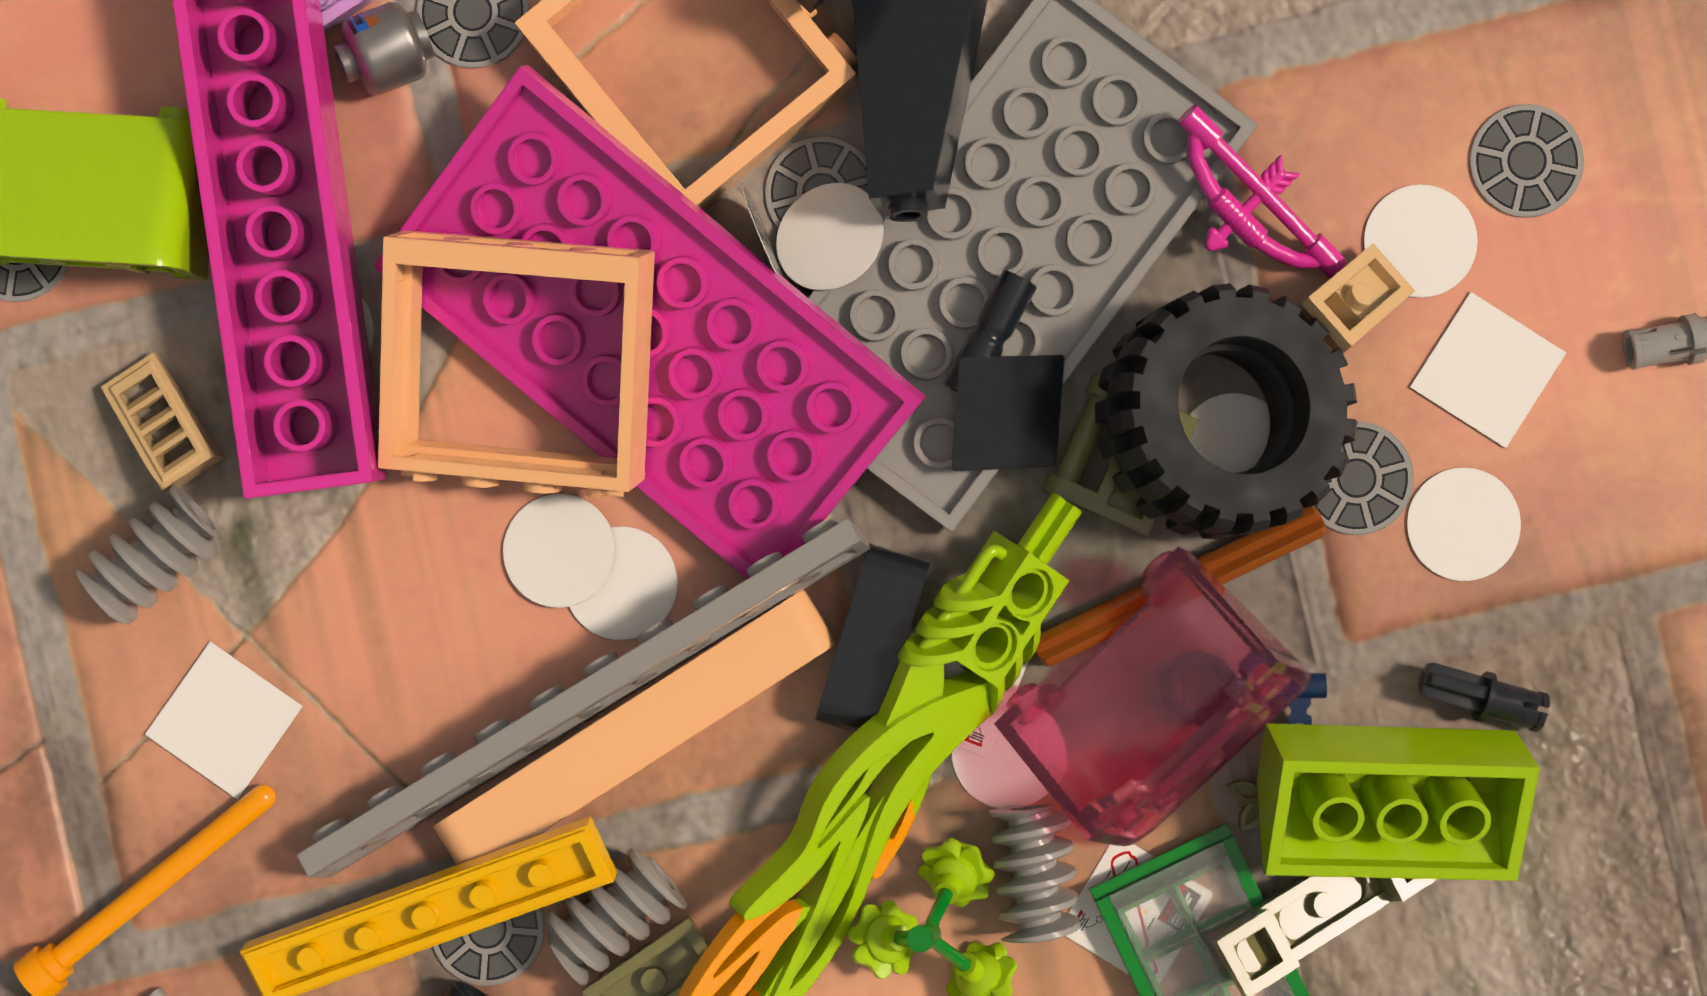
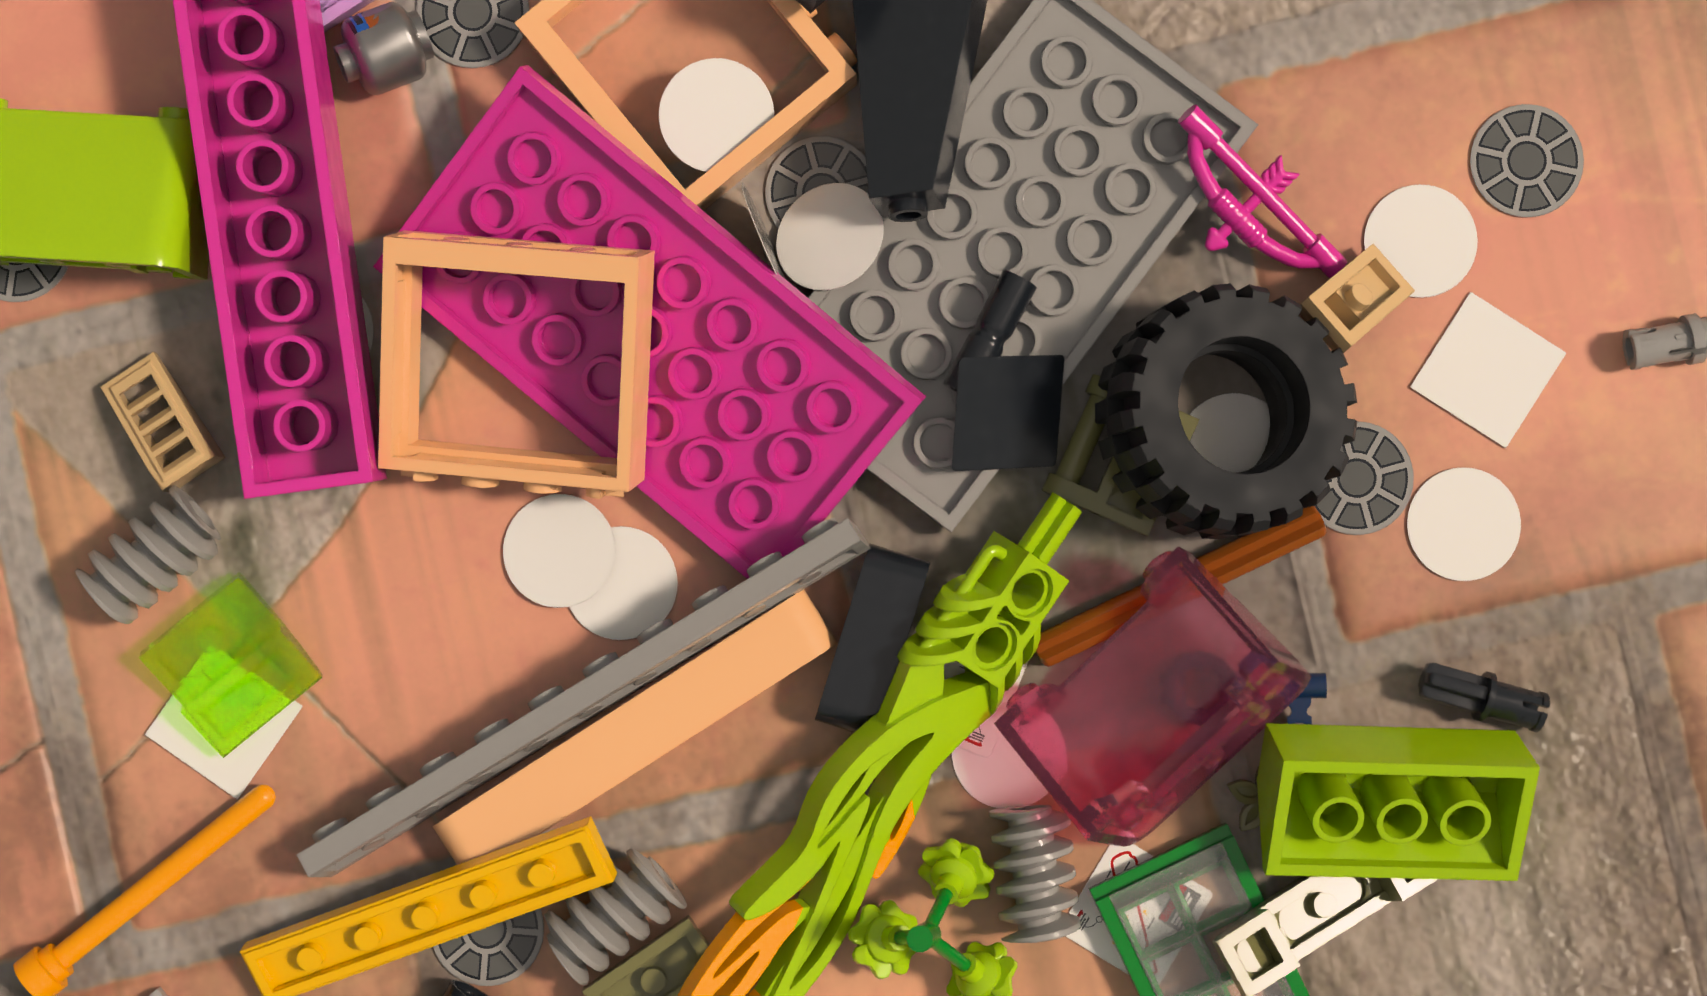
none -> clear neon green slope [139,572,323,758]
none -> white sticker [659,58,774,172]

